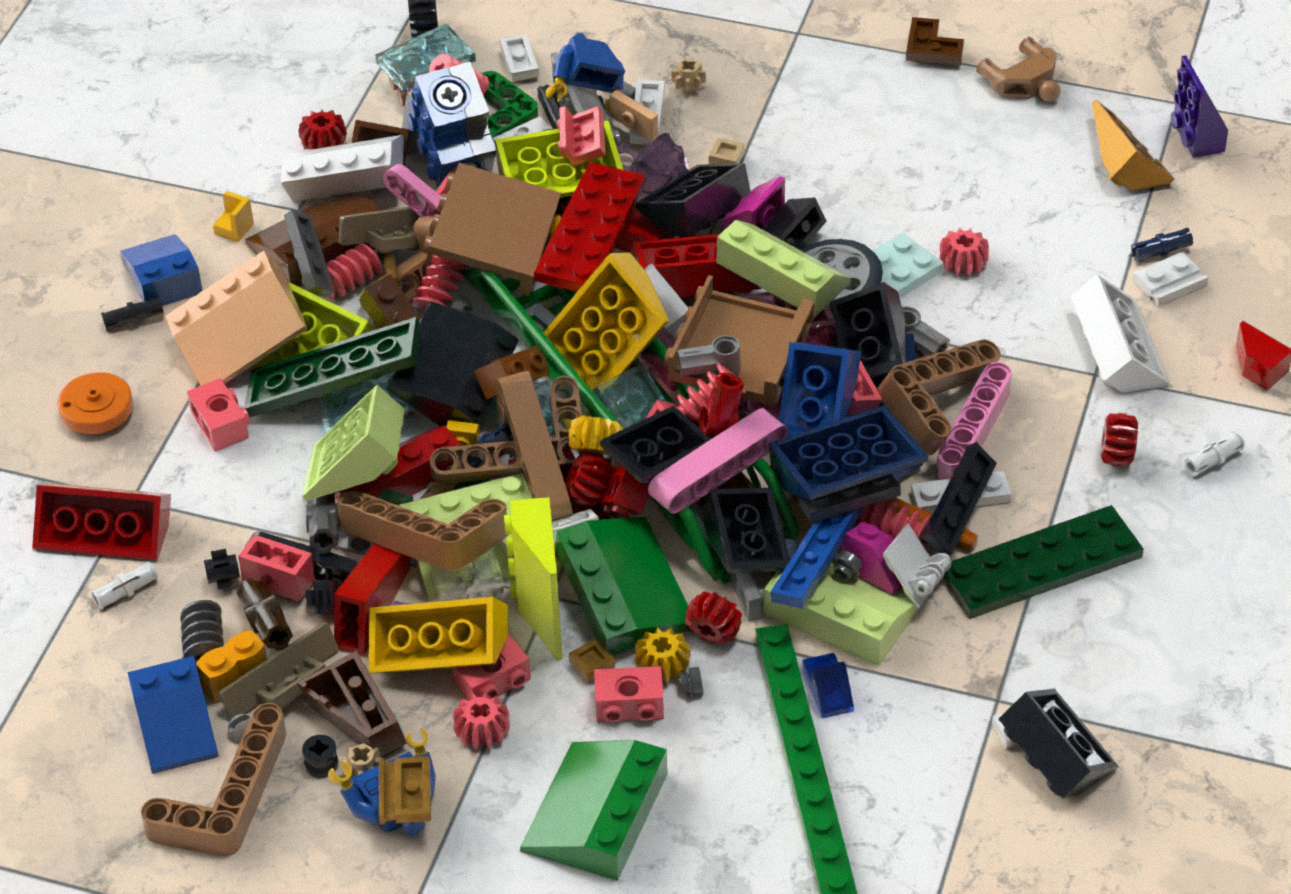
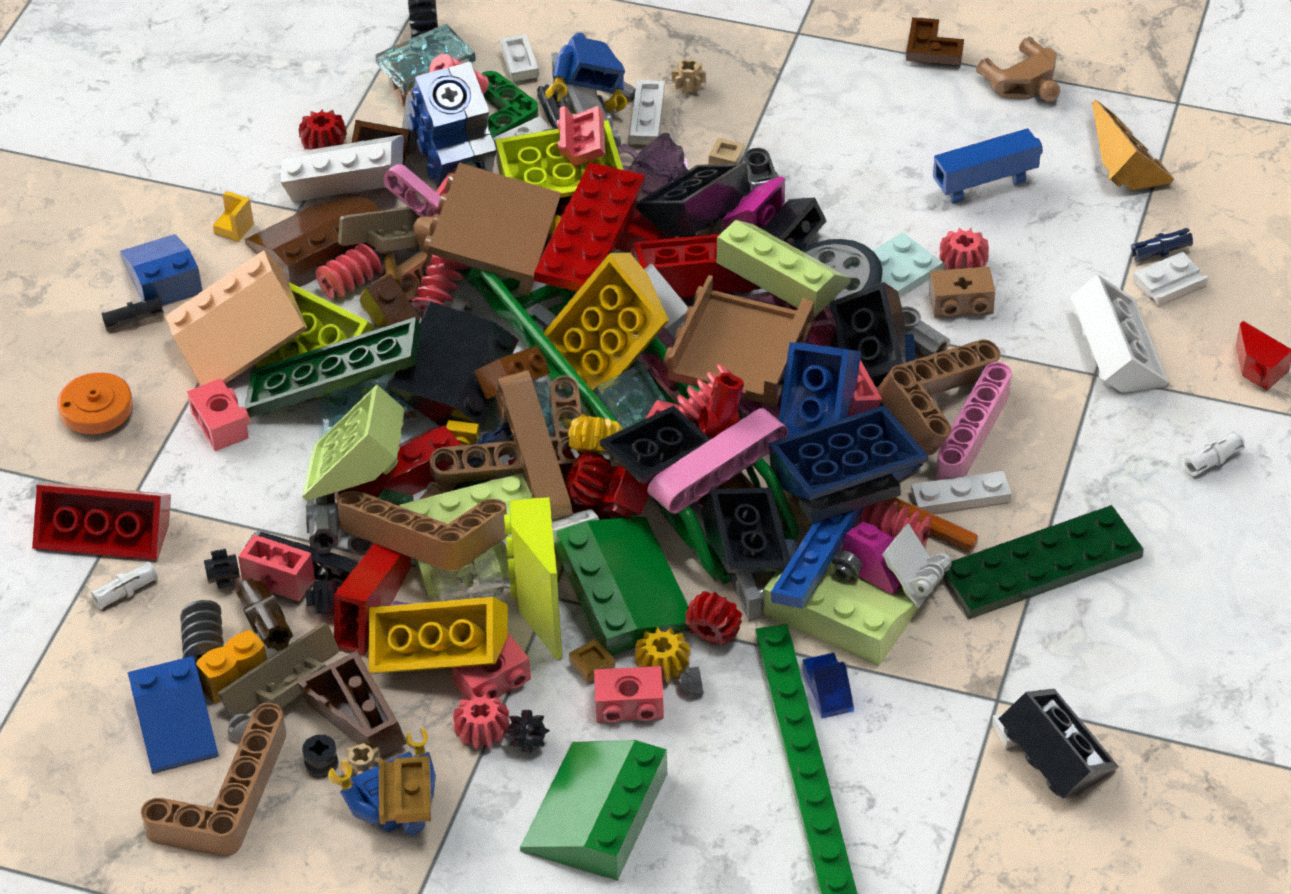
dark grey plate [284,209,335,297] -> none
light nougat plate [610,90,659,141] -> none
light grey piece [677,335,741,376] -> none
black plate [921,442,997,555] -> none
red gear [1101,412,1138,467] -> none
dark purple slope [1171,55,1228,158] -> none
none -> black gear [504,710,550,753]
none -> dark grey piece [744,148,779,191]
none -> medium nougat brick [929,267,995,318]
none -> blue brick [933,128,1043,204]

